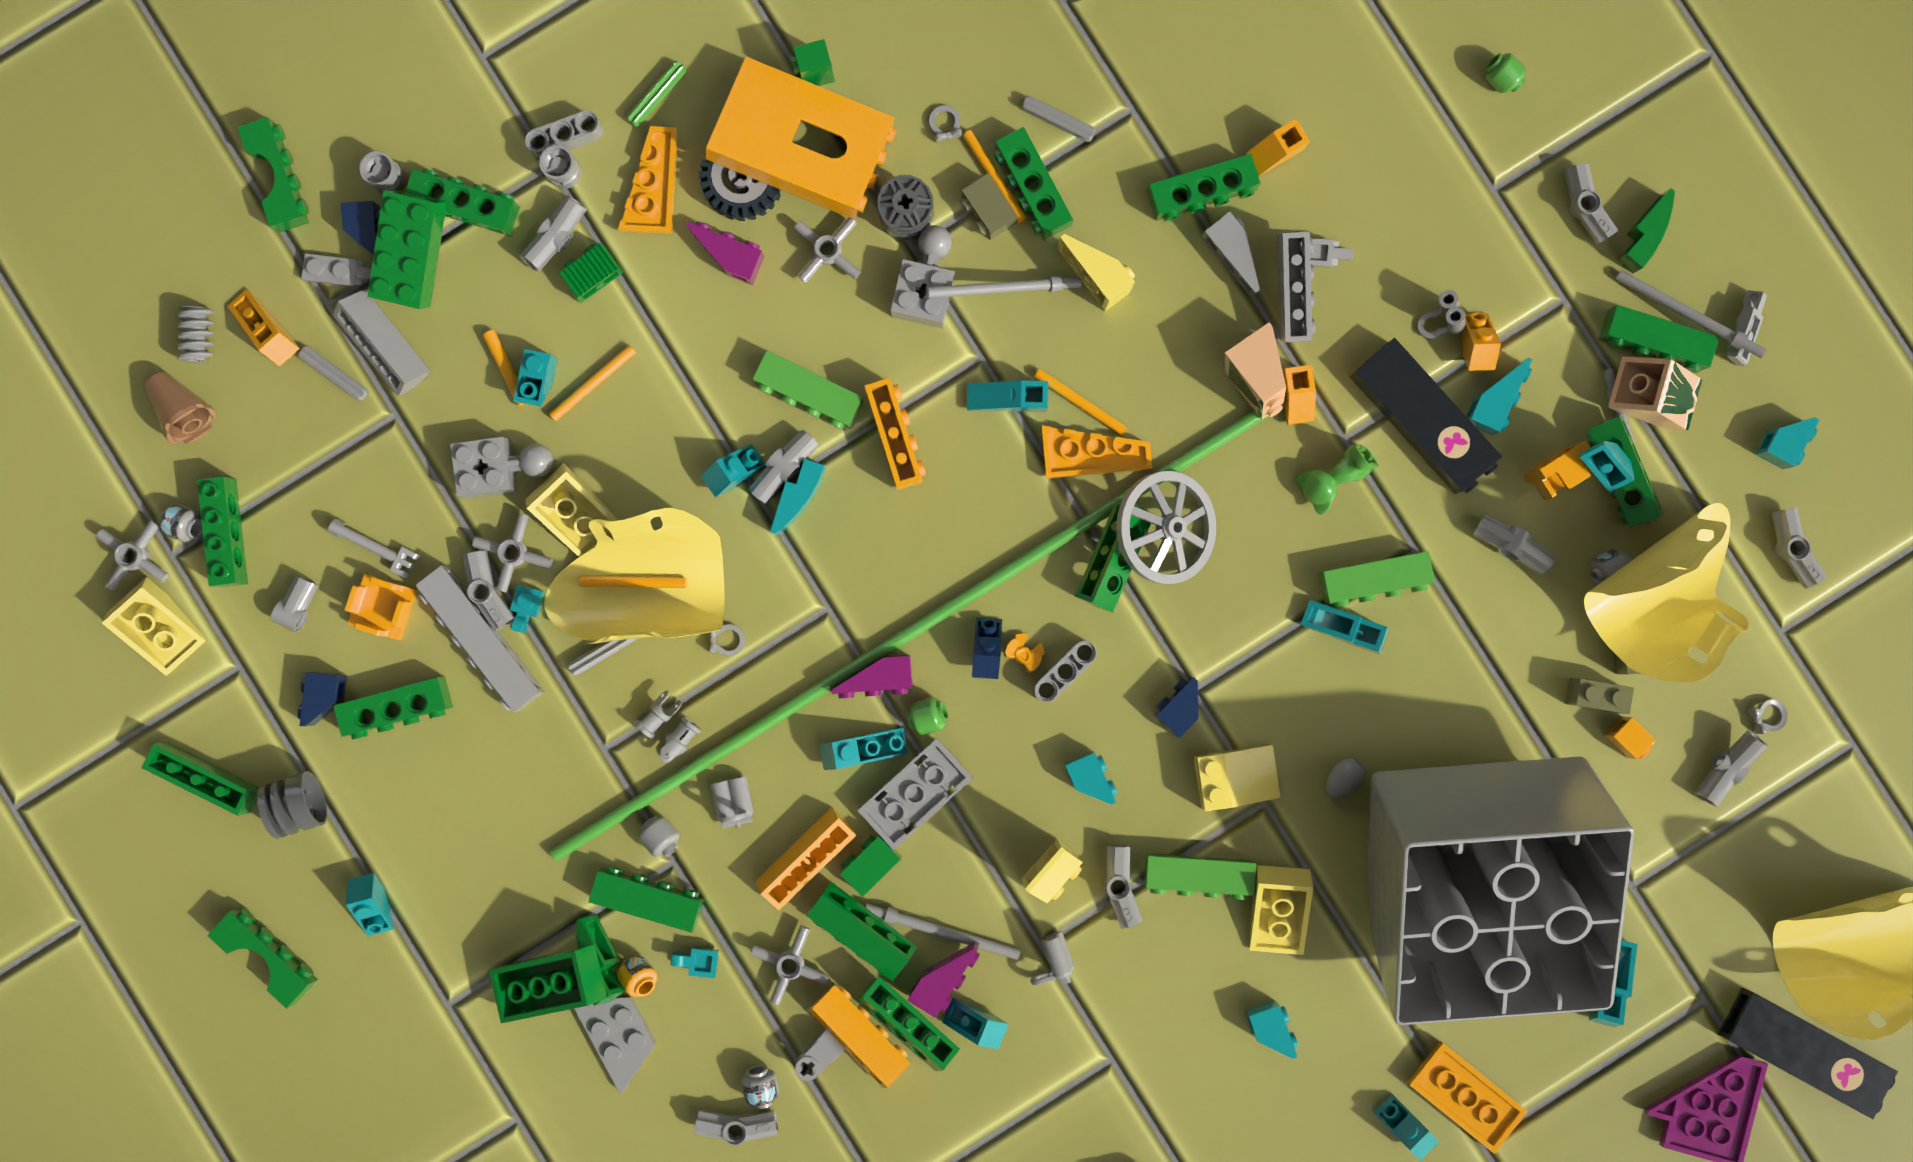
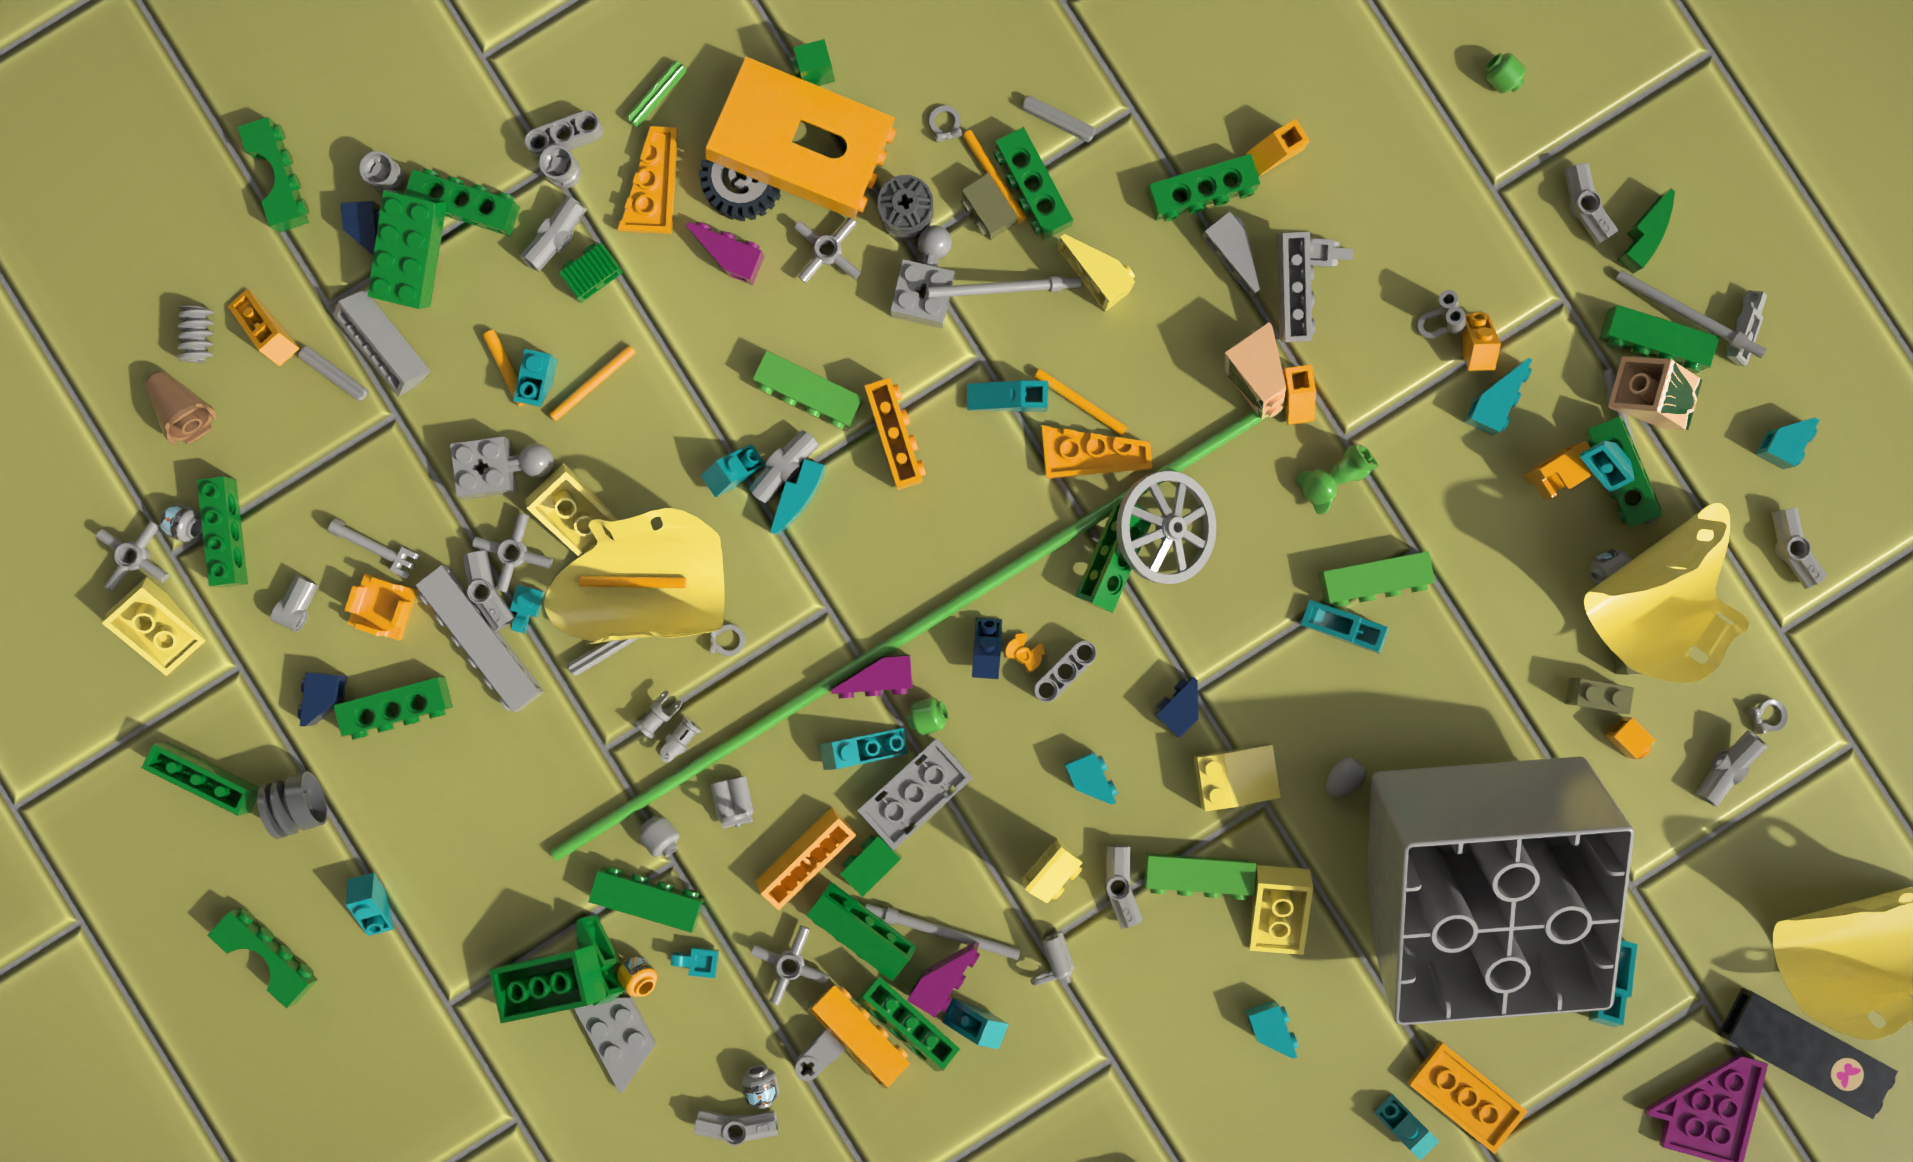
light grey hinge [301,253,372,288] -> none
black brick [1349,337,1502,494] -> none
light grey piece [1473,514,1555,574] -> none

